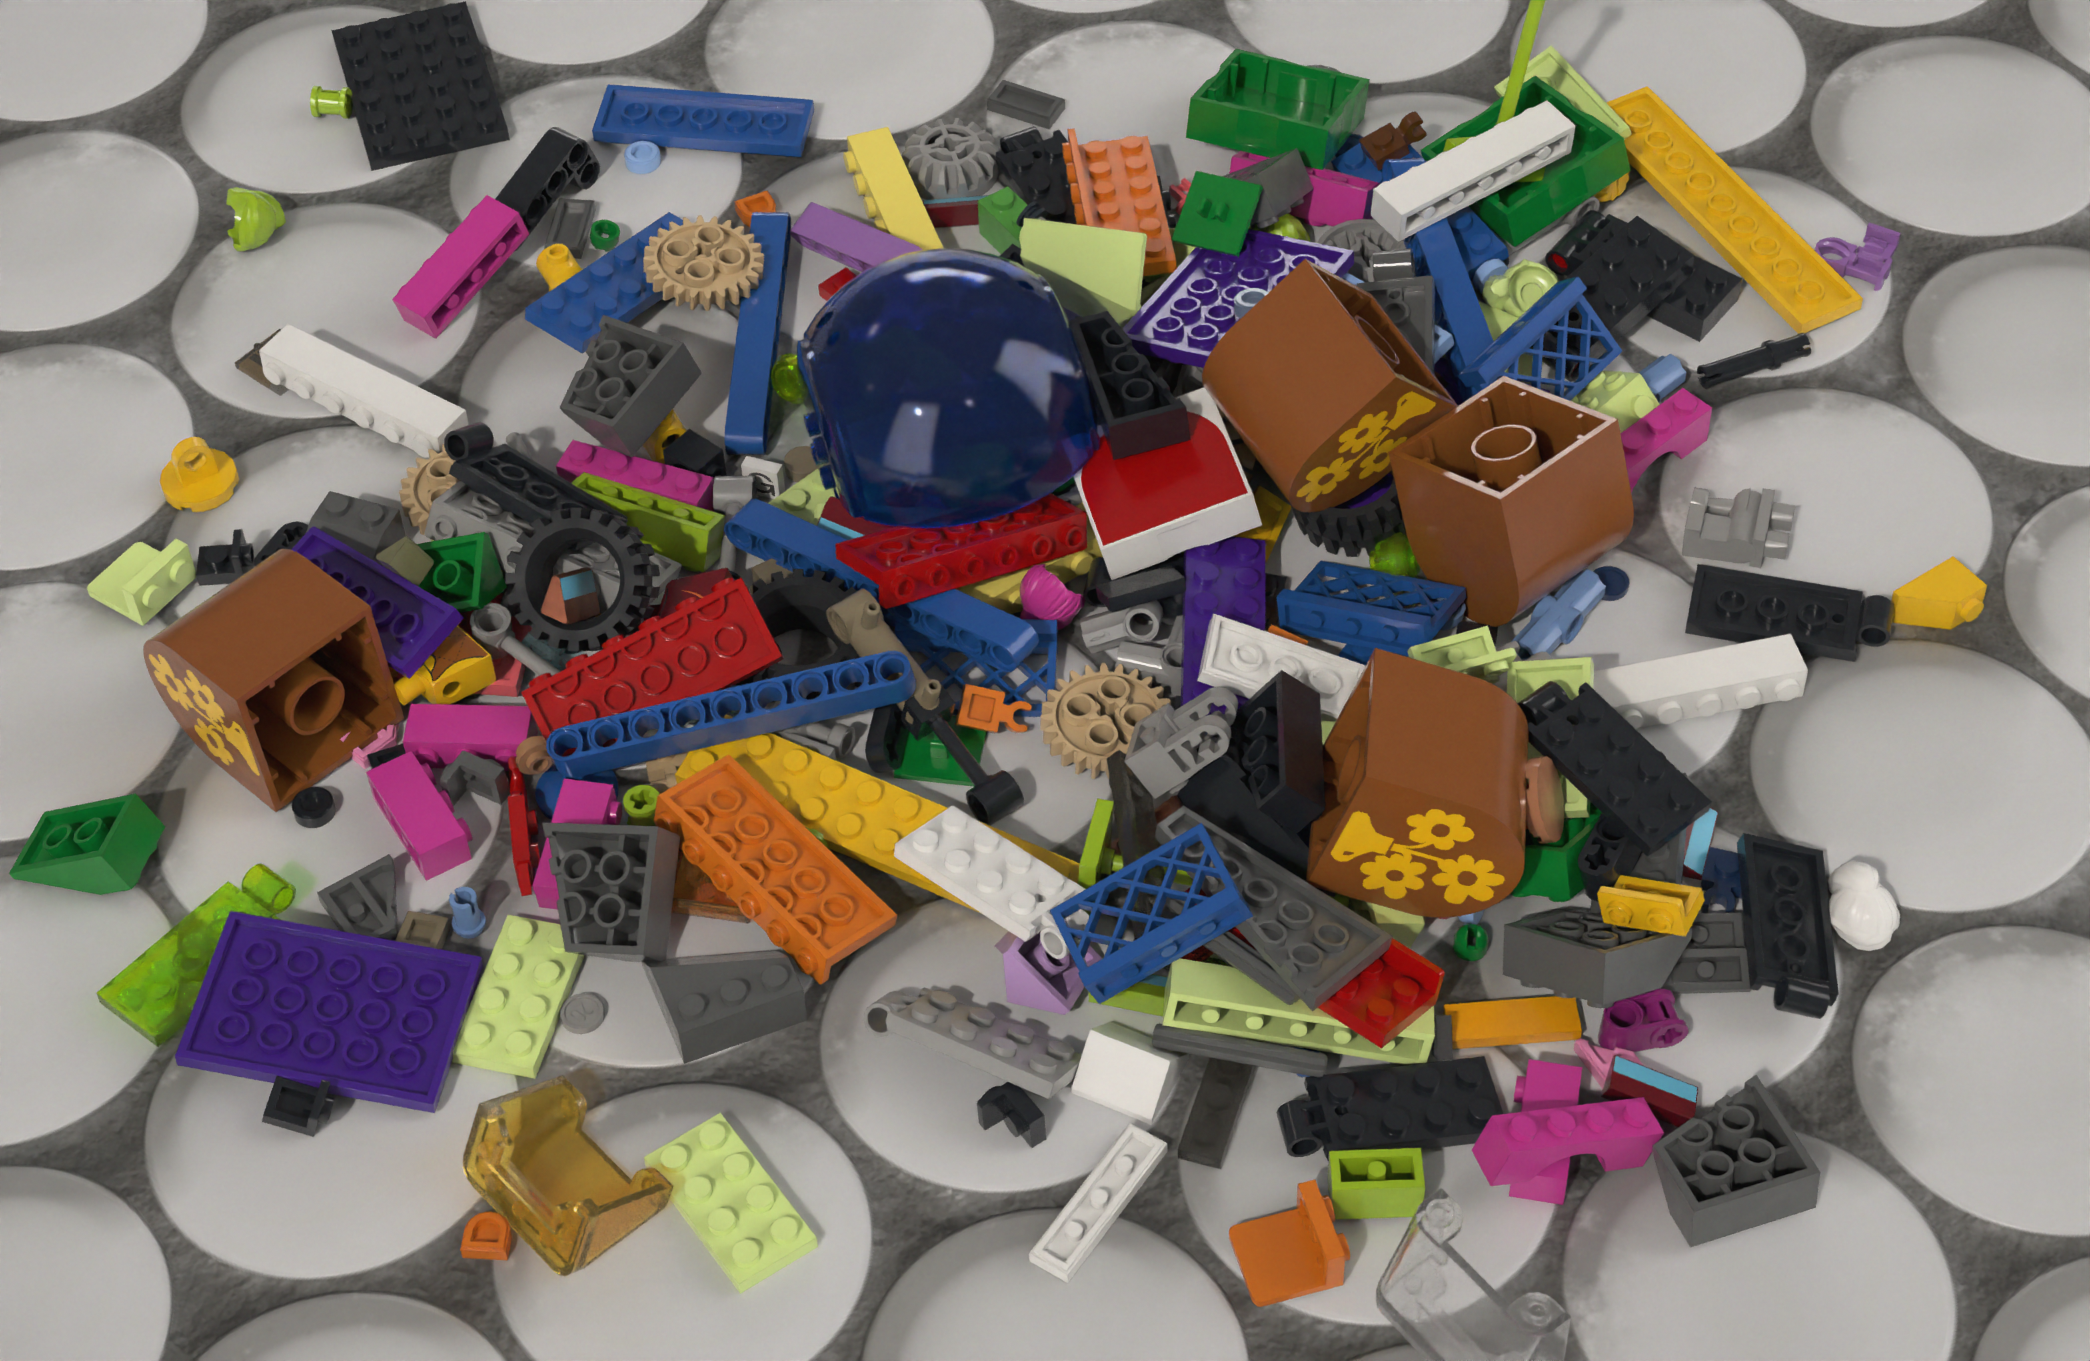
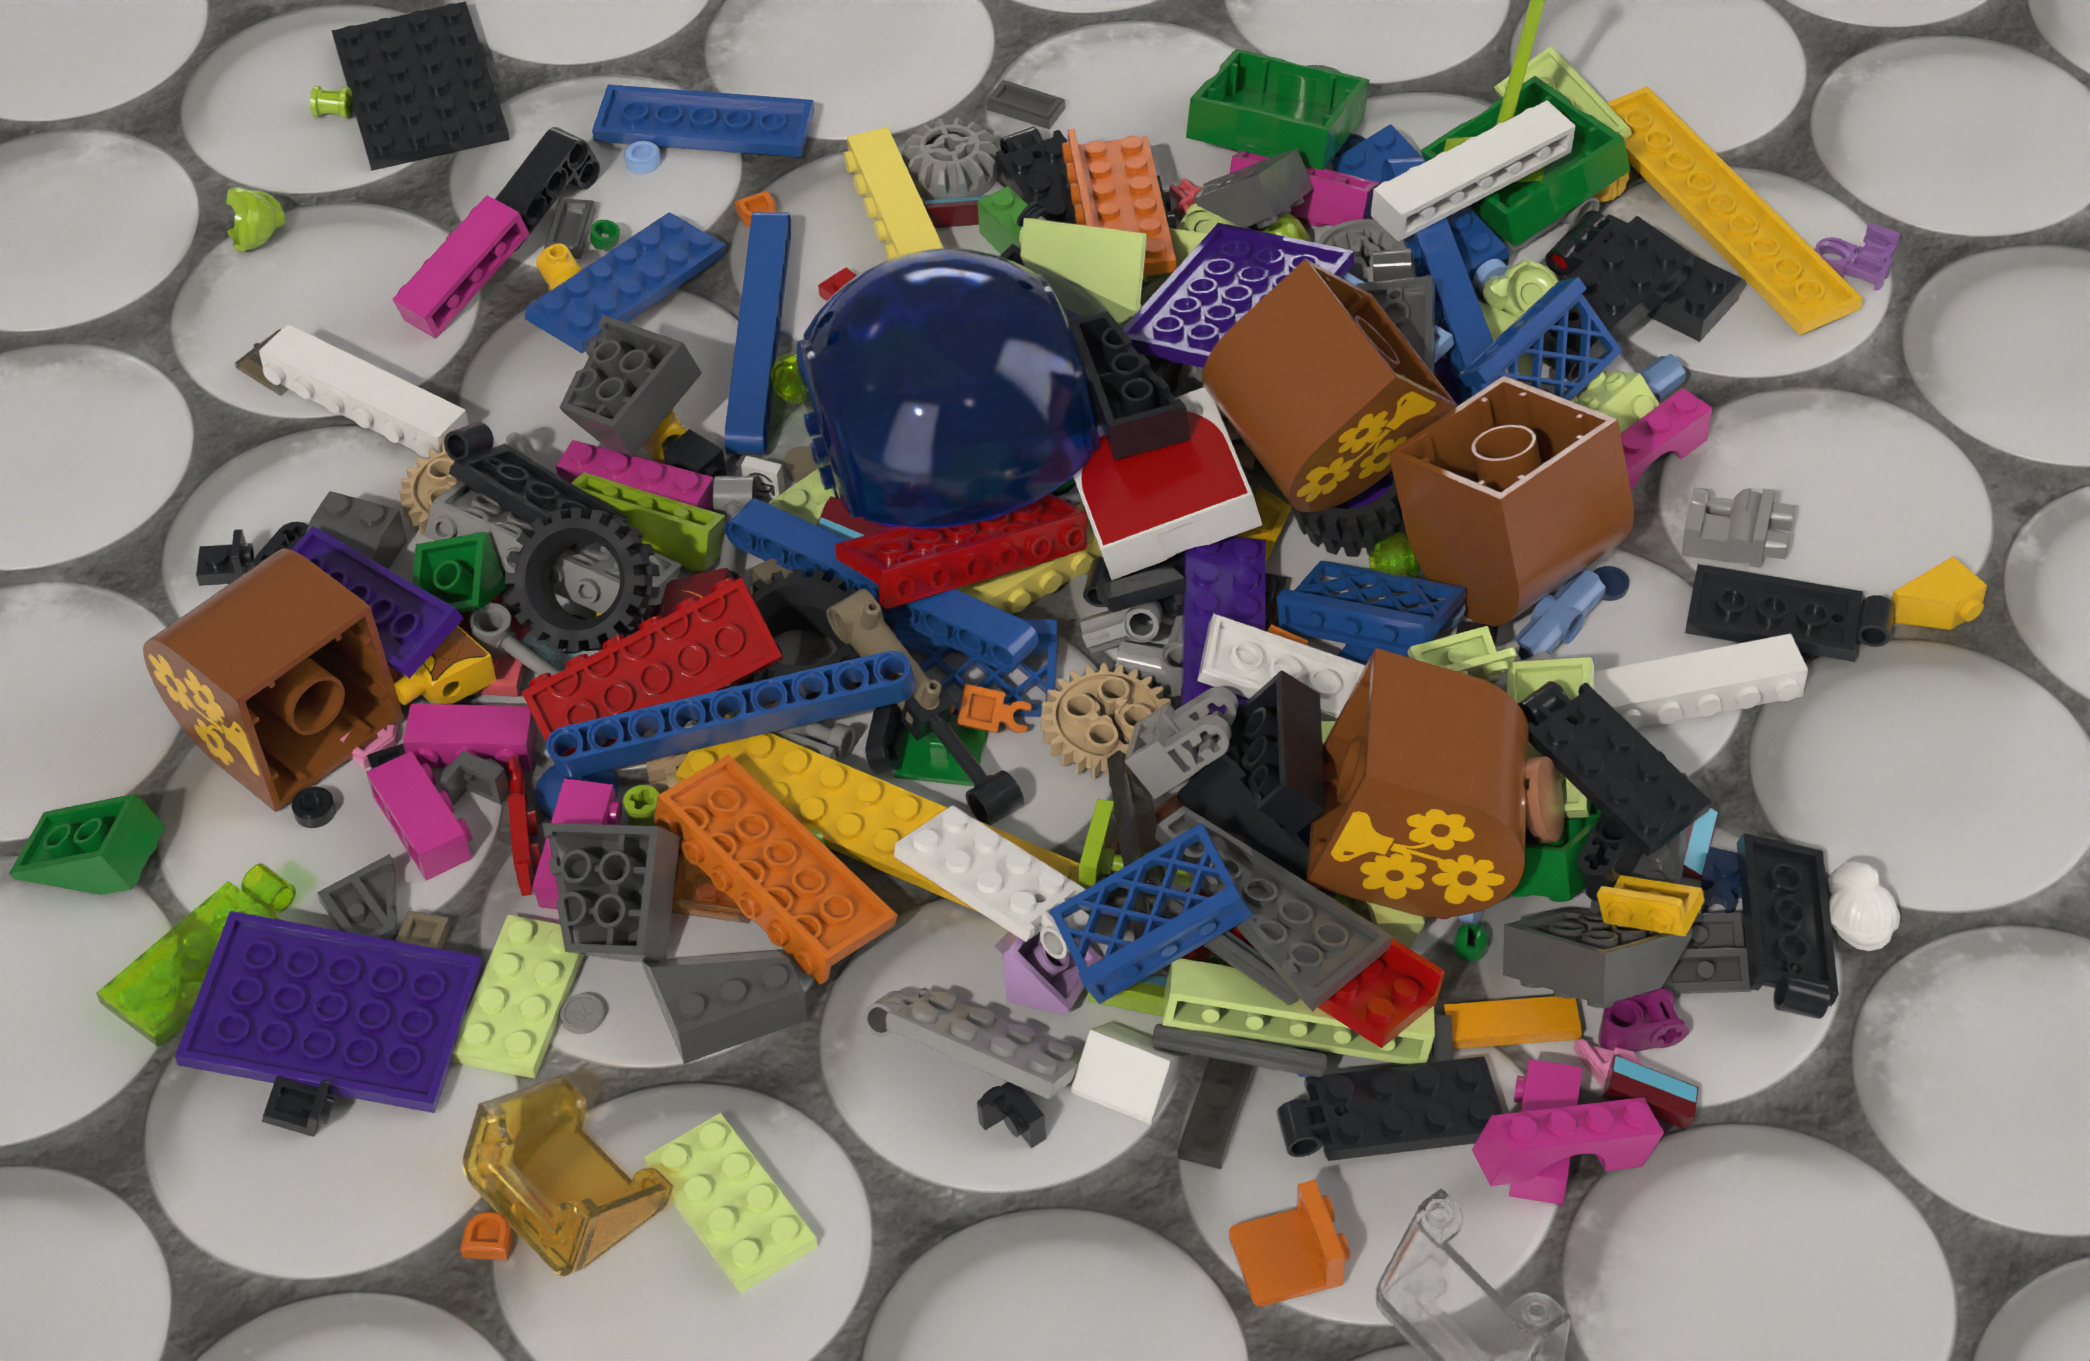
yellowish green bracket [87,539,196,626] -> none
yellow tile [160,437,239,512] -> none
olive slope [376,536,434,586] -> none
medium blue pin [449,887,486,939] -> none
medium nougat plate [516,736,553,775] -> none
copper slope [541,567,600,624] -> none
tan gear [643,215,764,311] -> none
medium lavender beam [789,202,935,293] -> none
dark pink hair [1019,564,1085,630] -> none
white tile [1029,1123,1168,1283] -> none
green piece [1171,171,1263,257] -> none
sand blue tile [1234,288,1269,319] -> none
lime brick [1327,1148,1425,1220] -> none
reddish brown plate [1359,111,1427,171] -> none
dark grey wedge [1652,1075,1821,1248] -> none
black pin [1697,333,1811,389] -> none

